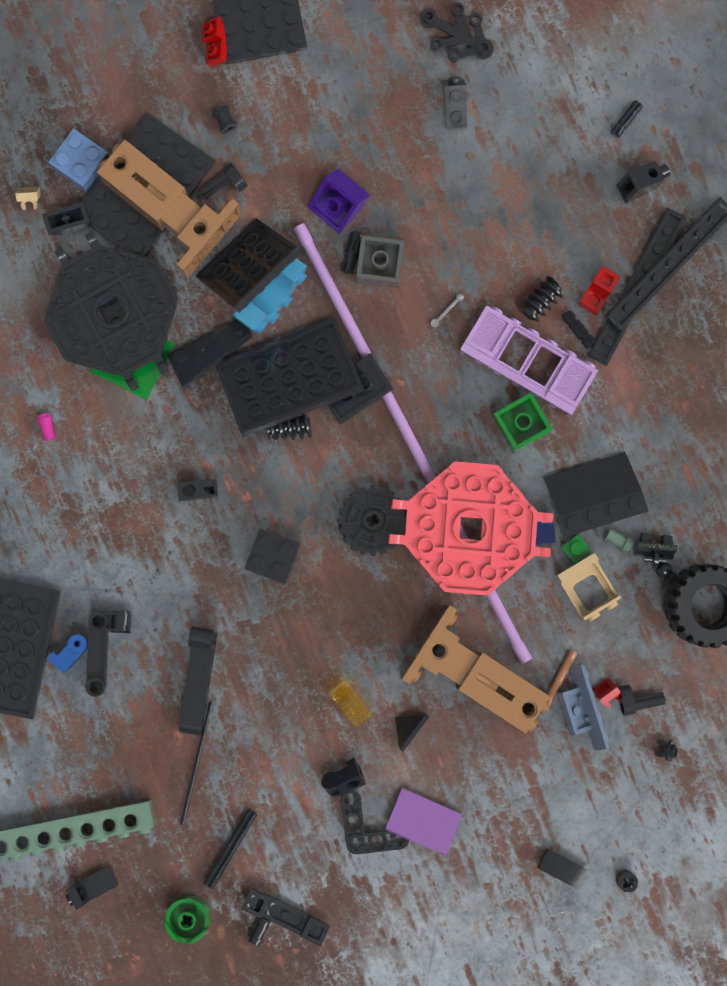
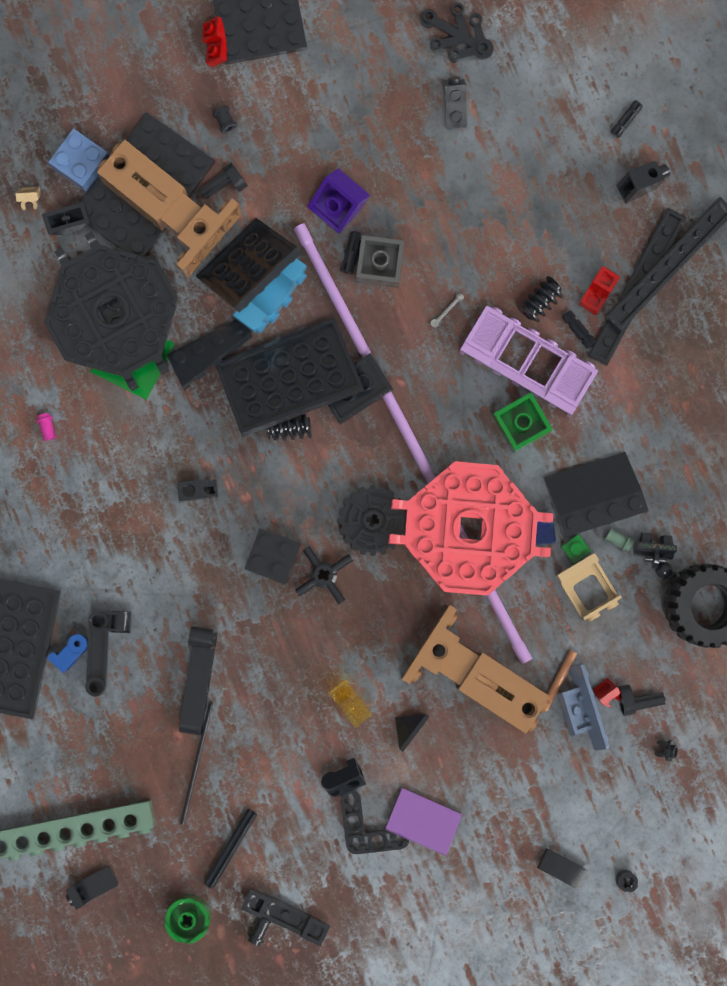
none -> black bar [295,546,353,605]

